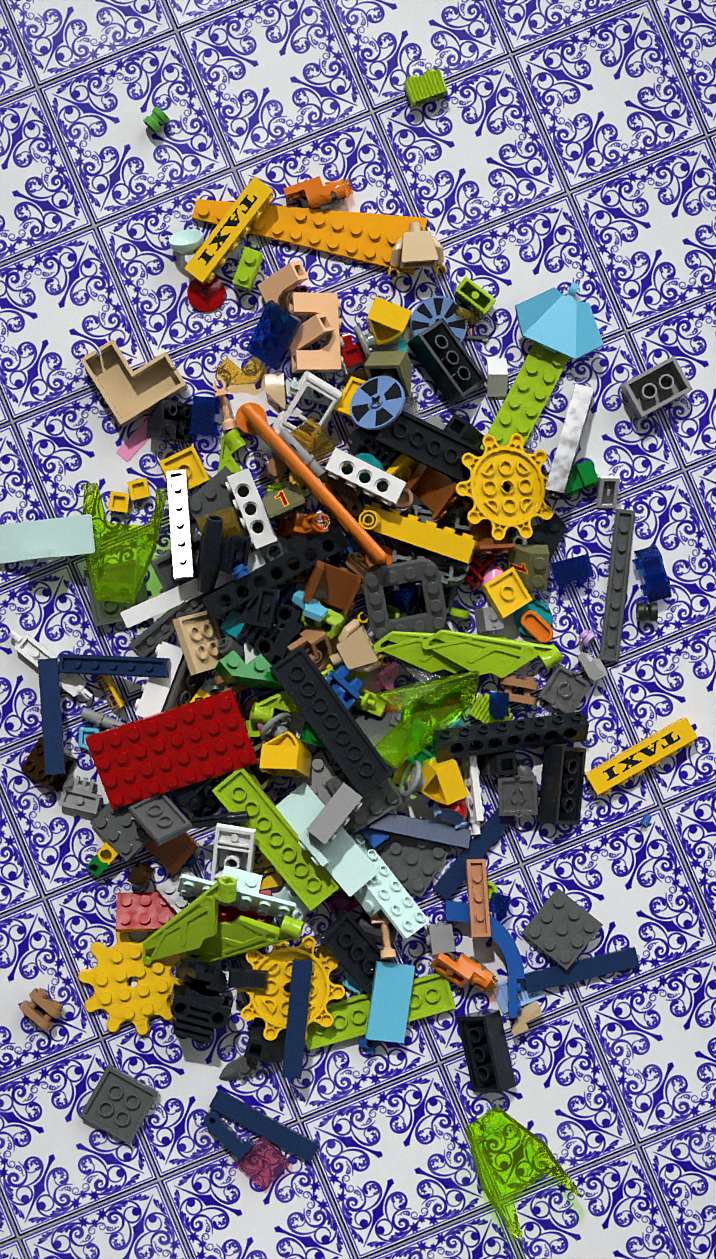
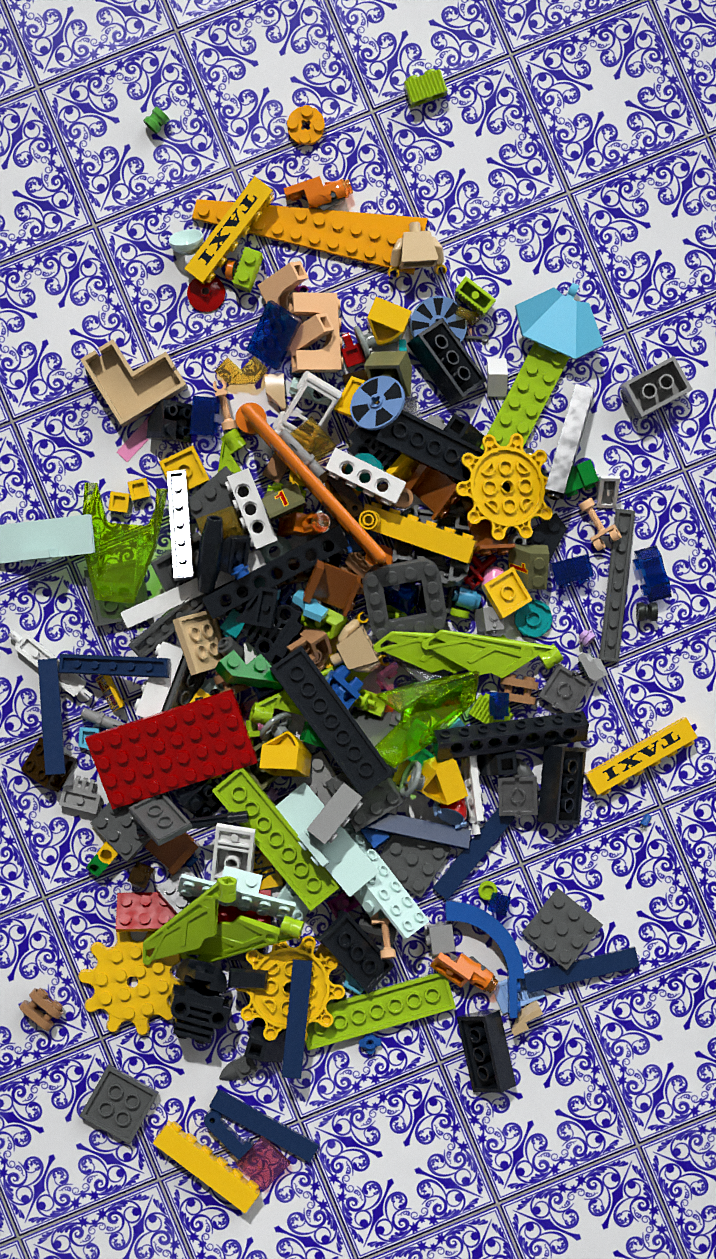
medium azure tile [365,961,415,1043] -> none
nougat plate [465,859,491,938] -> none
clear neon green windscreen [465,1105,583,1242] -> none
orange tile [520,610,554,643] -> none
none -> yellow brick [153,1120,260,1213]
none -> orange tile [225,260,237,280]
none -> light orange plate [287,105,325,146]
none -> dark azure brick [451,587,481,610]
none -> light nougat bar [578,498,622,551]

